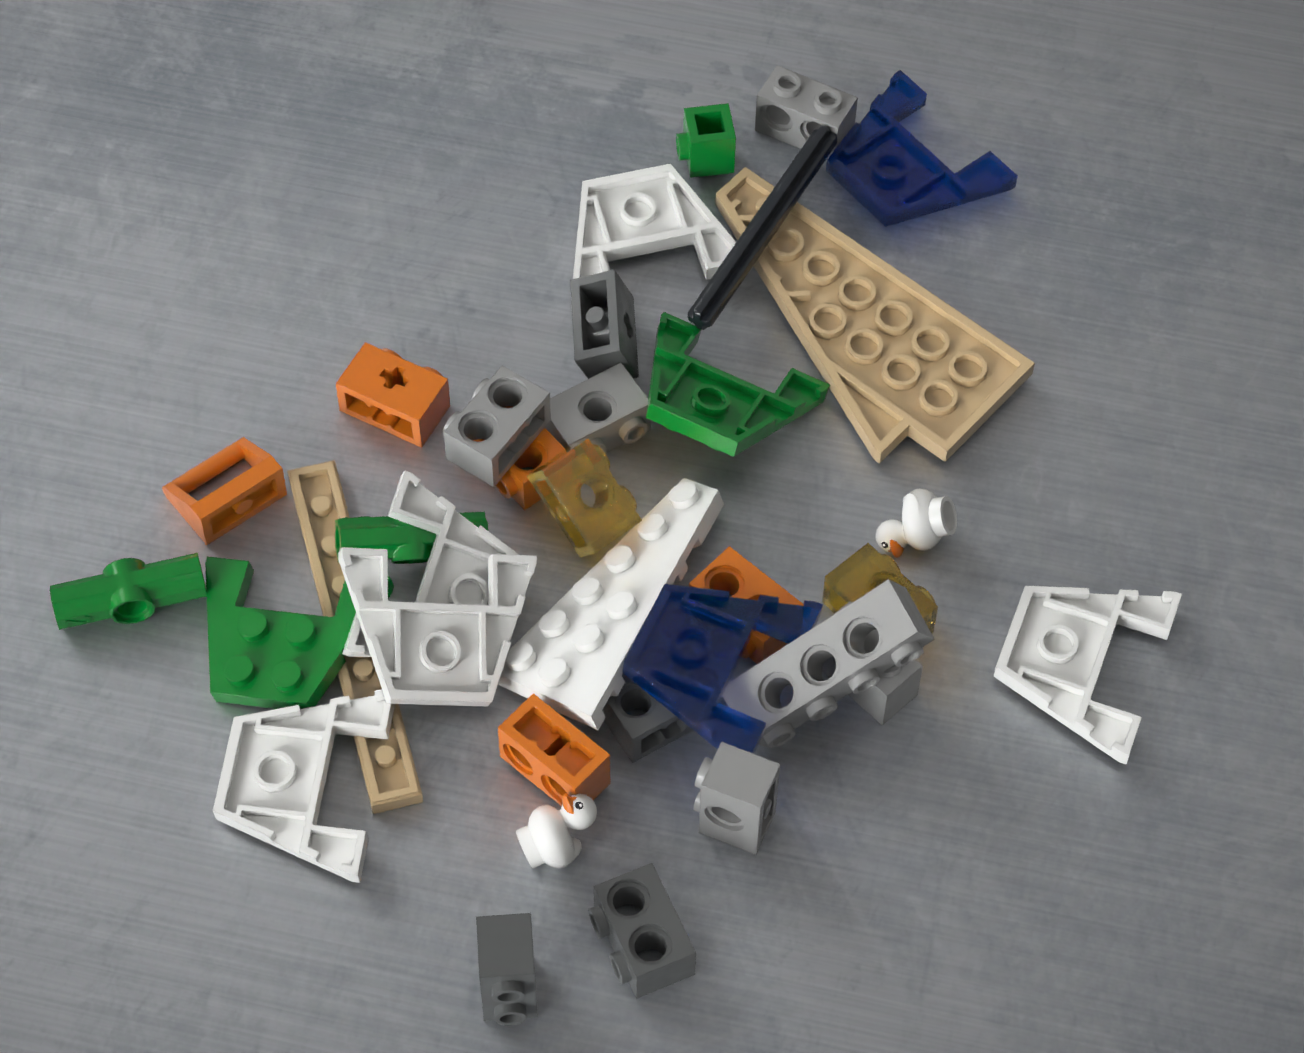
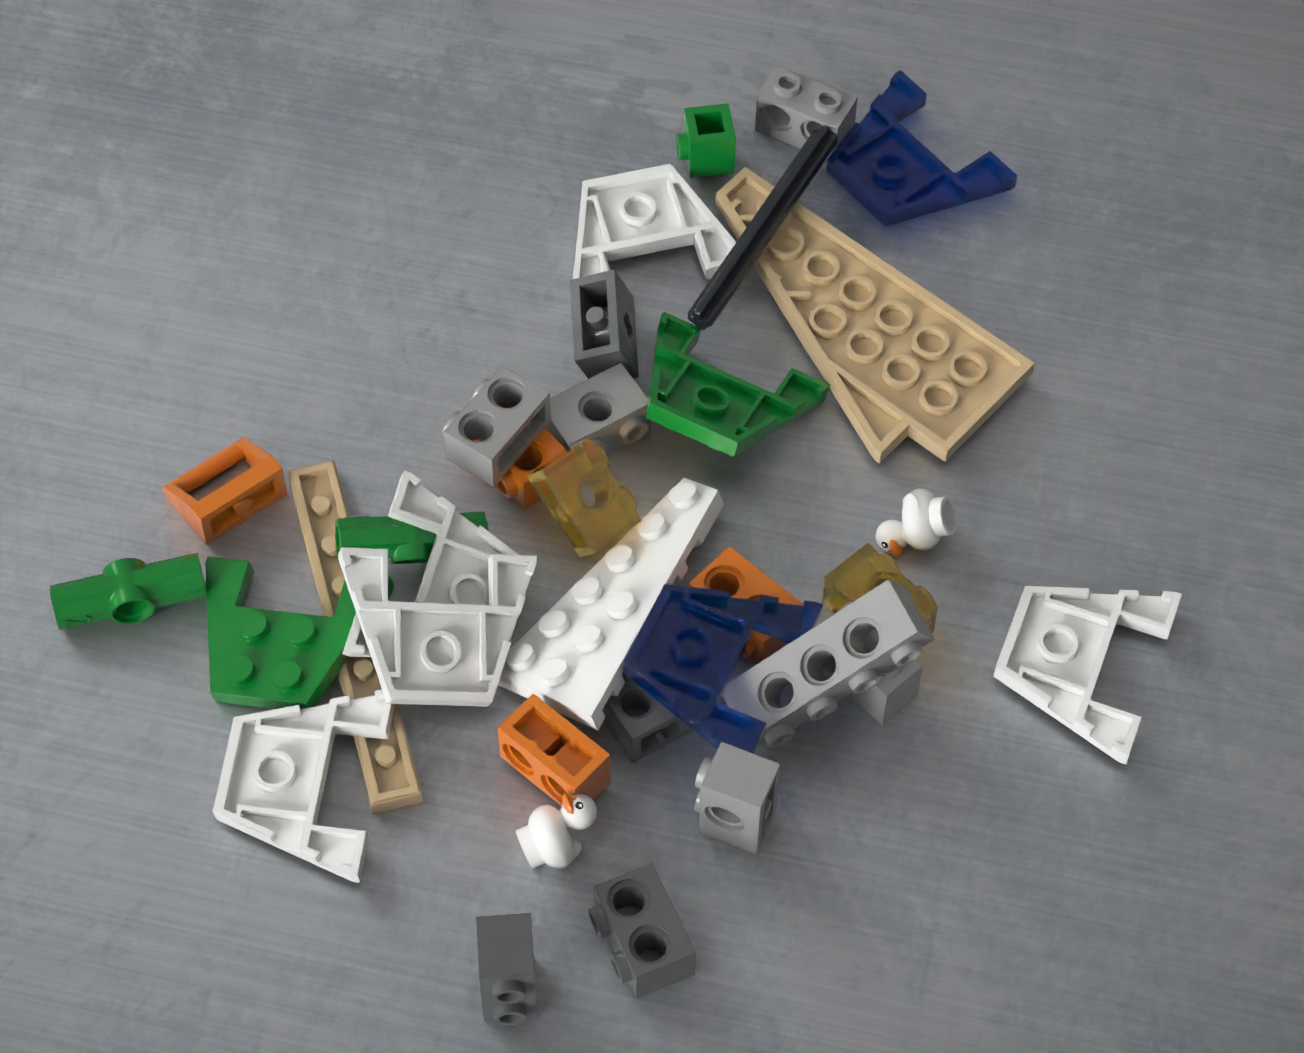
orange brick [336,342,450,448] -> none

